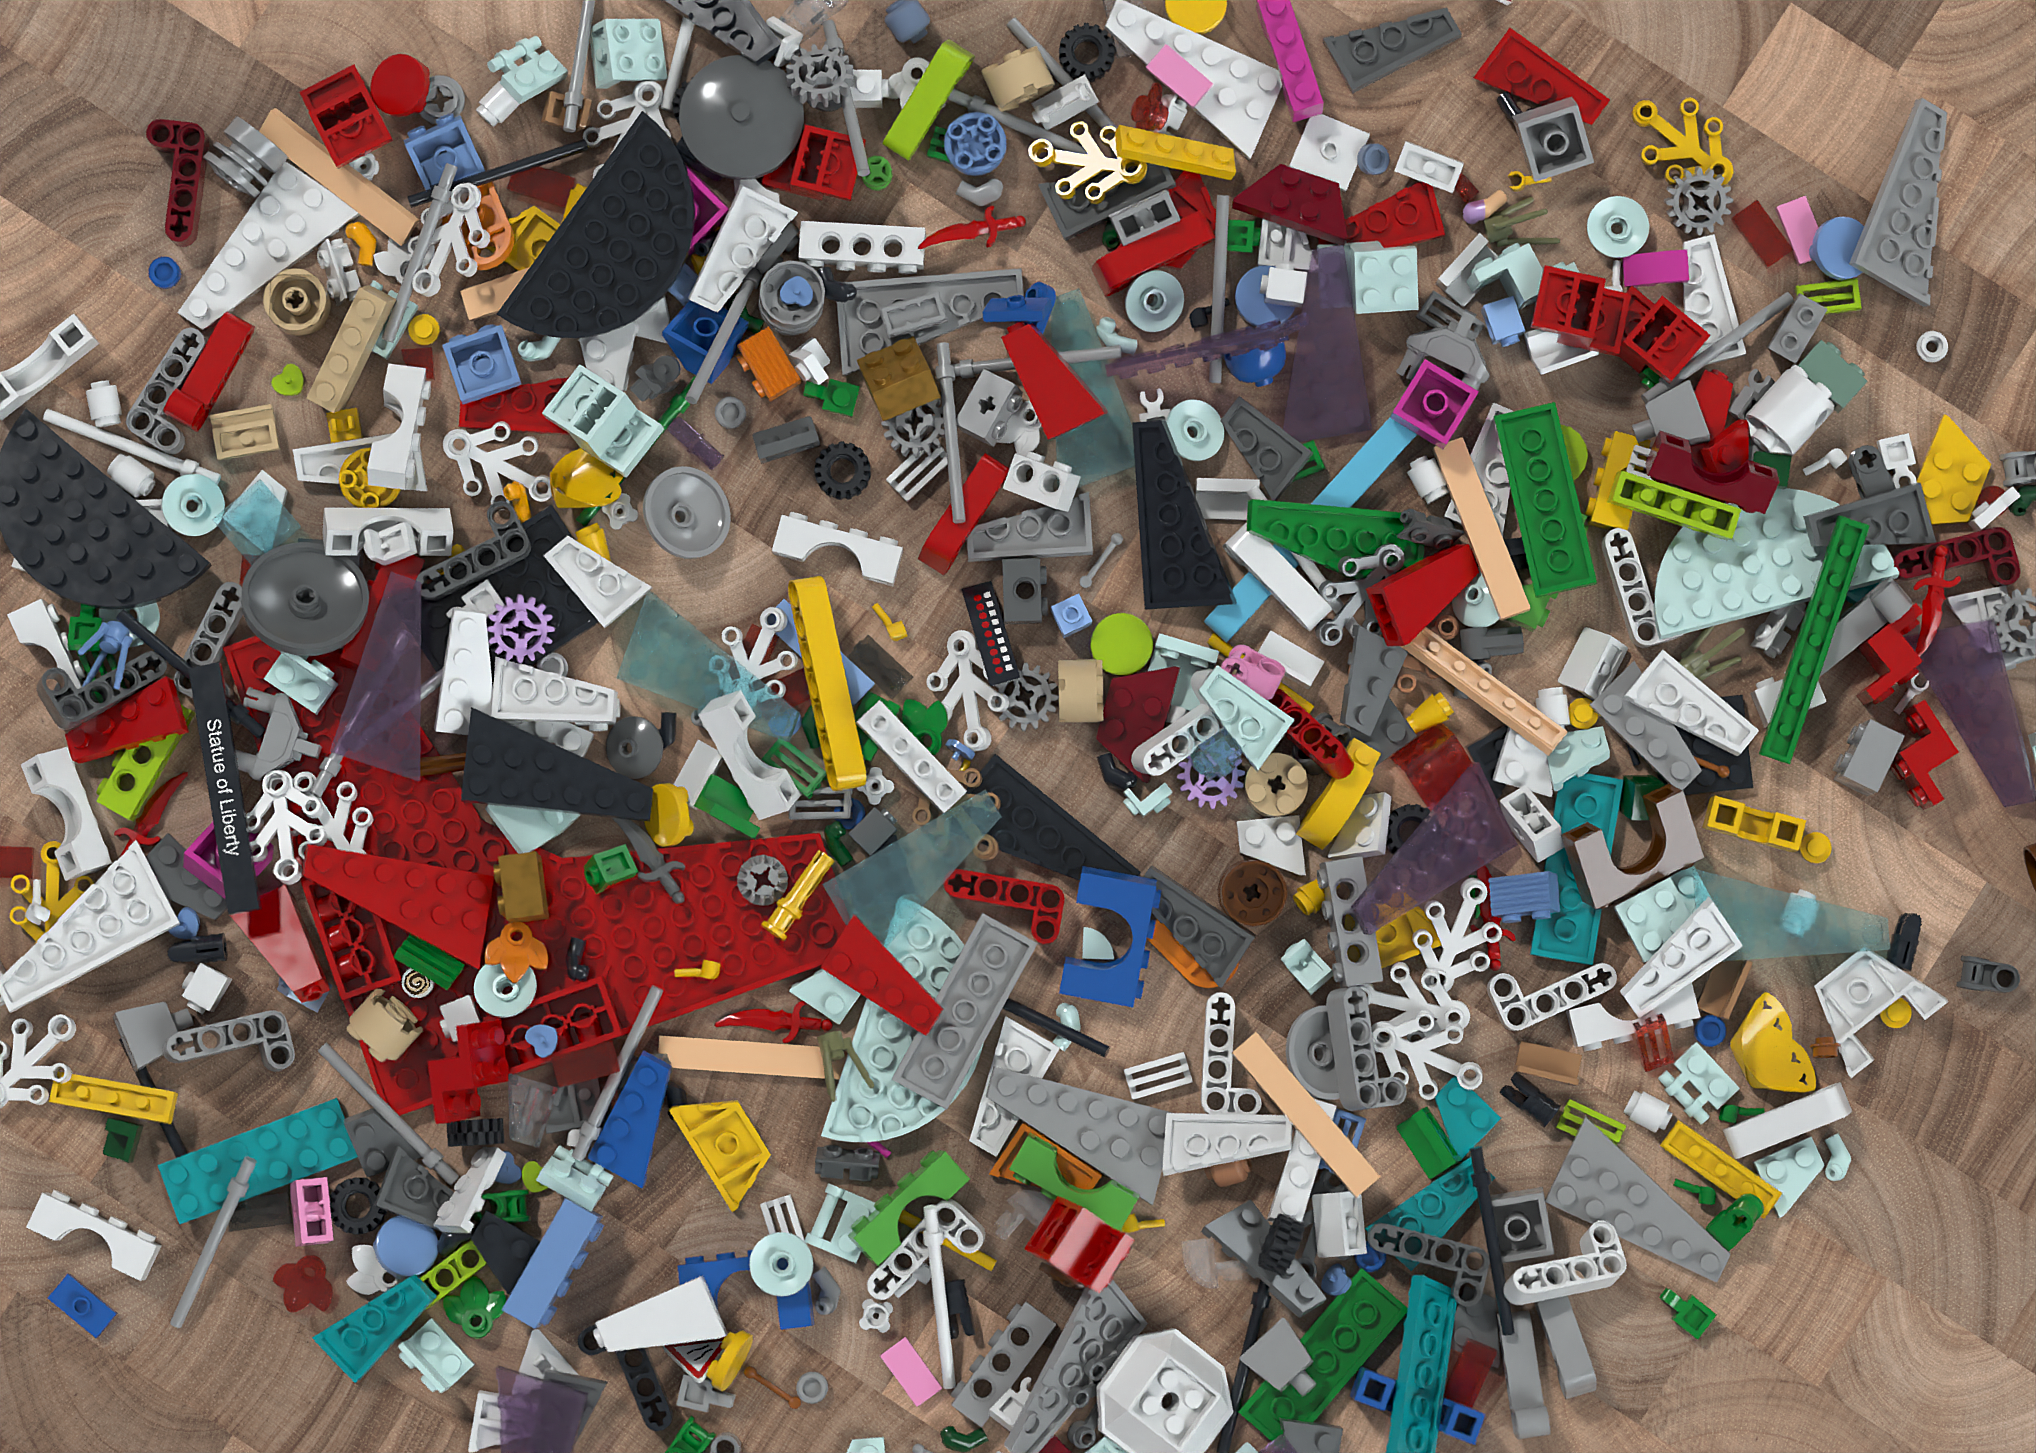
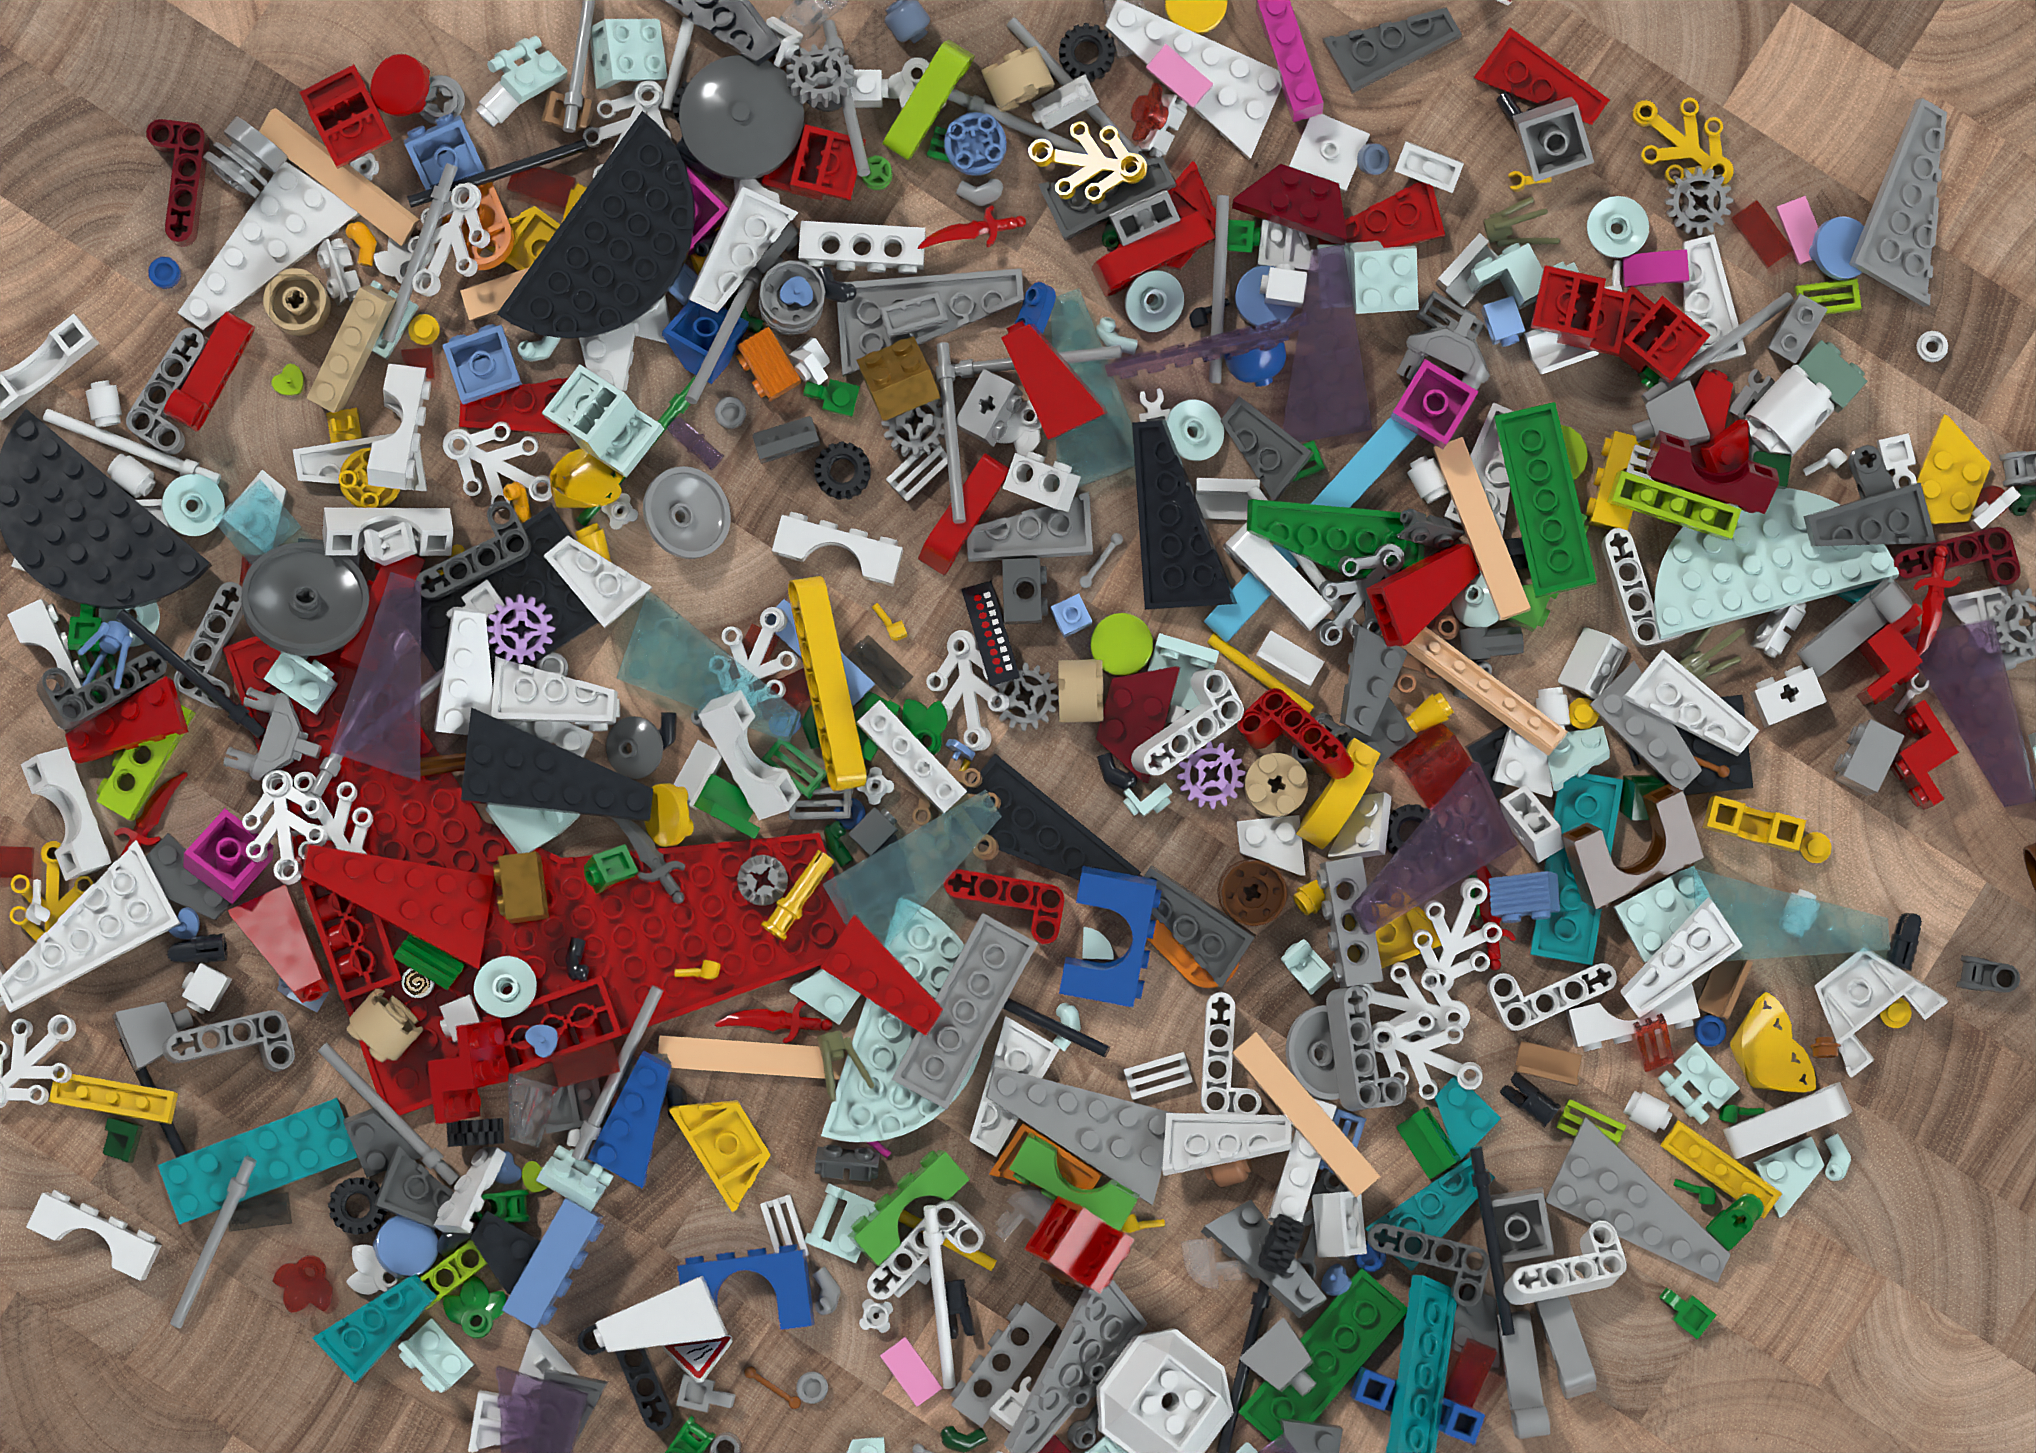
blue plate [48,1273,118,1338] -> none
black tile [188,662,261,915] -> none
tan plate [210,404,281,461] -> none
bright pink brick [290,1177,333,1247] -> none
orange plate [485,922,548,984] -> none
dark grey hips [630,355,681,402] -> none
yellow tile [706,1330,753,1391] -> none
light aqua dish [750,1232,813,1296] -> none
blue plate [982,295,1052,322] -> none
yellow plate [1115,125,1236,180] -> none
clear light blue brick [1190,728,1243,781] -> none
light aqua wing [1198,665,1294,772] -> none
bright pink piece [1221,645,1285,700] -> none
clear red tile [1454,173,1479,204] -> none
arm [1463,190,1507,224] -> none
green tile [1759,515,1870,764] -> none

